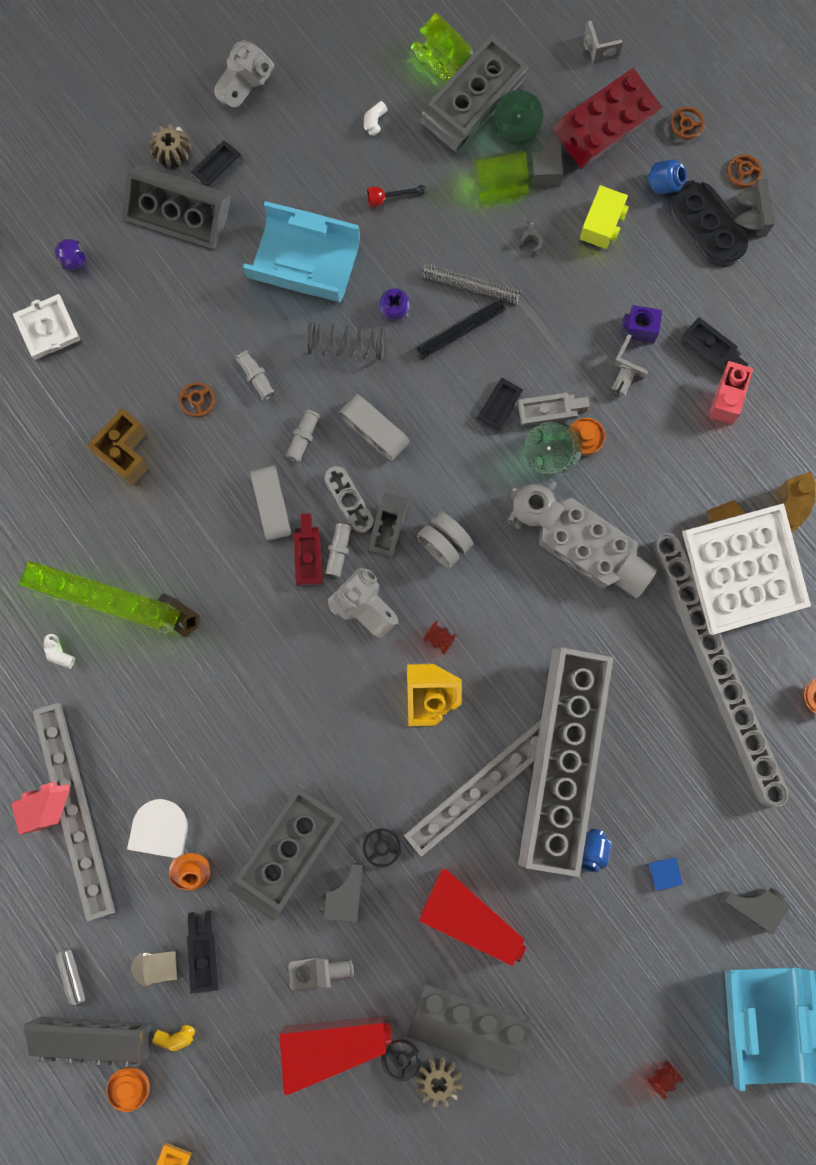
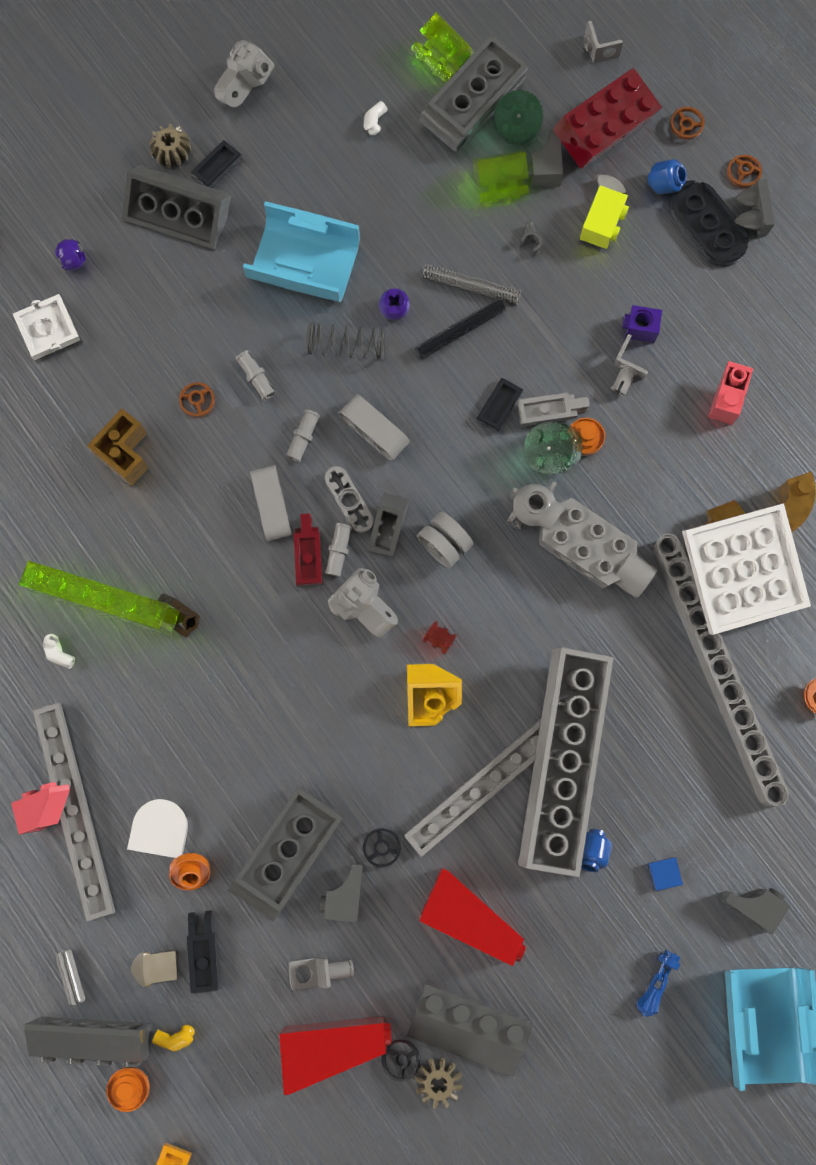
hinge [367,185,426,208] -> none
clear red bush [646,1060,684,1101] -> none
black hinge [681,317,749,370] -> none
none -> light grey tile [596,175,627,194]
none -> blue piece [637,949,681,1017]

